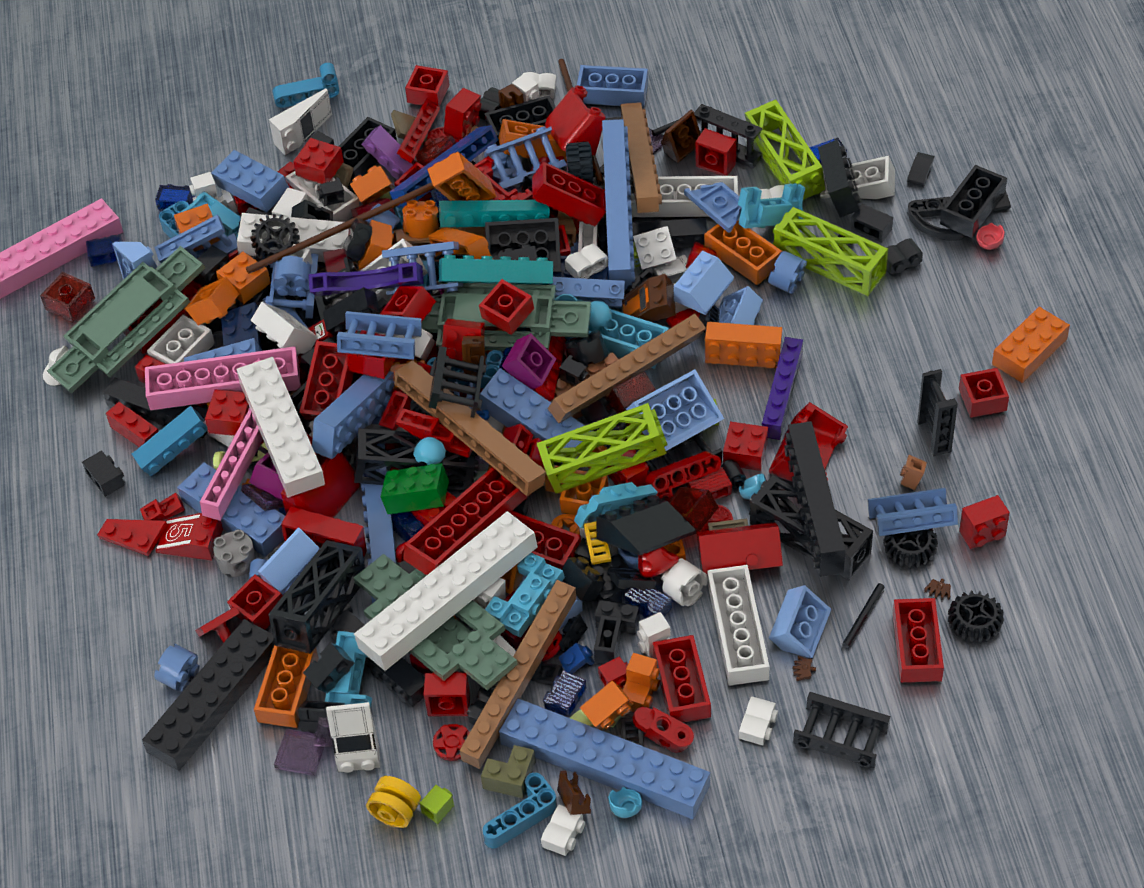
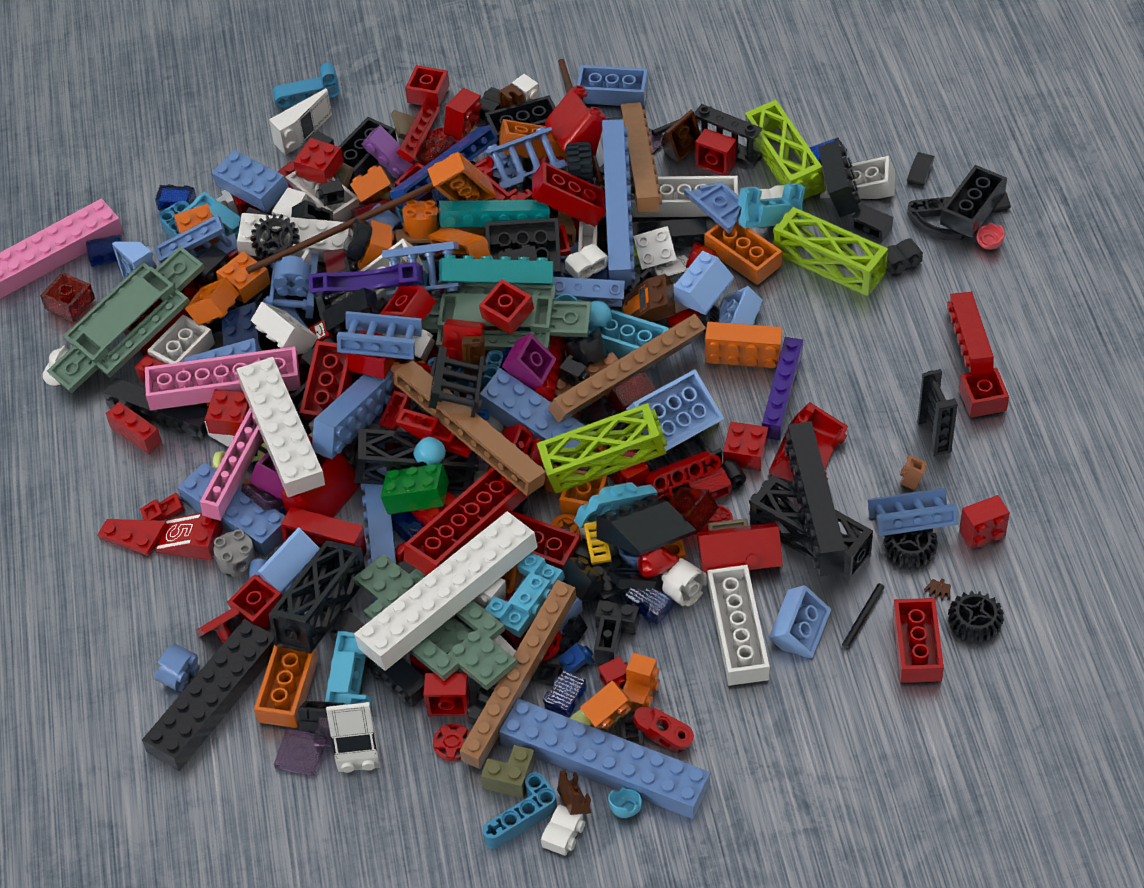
black brick [82,450,124,497] -> none
dark azure brick [132,406,208,476] -> none
white brick [189,172,218,202] -> none
black brick [303,642,355,694] -> none
yellow wheel [366,776,421,828] -> none
lime brick [419,785,454,824] -> none
white brick [523,72,557,99] -> none
white brick [637,612,671,658] -> none
red brick [653,635,711,723] -> none
medium azure hair [739,473,766,500] -> none
white brick [739,696,778,745] -> none
medium blue brick [768,251,807,294] -> none
reddish brown piece [792,656,816,681] -> none
black fence [793,692,891,768] -> none
orange brick [992,307,1070,383] -> none
none -> red brick [947,291,994,374]

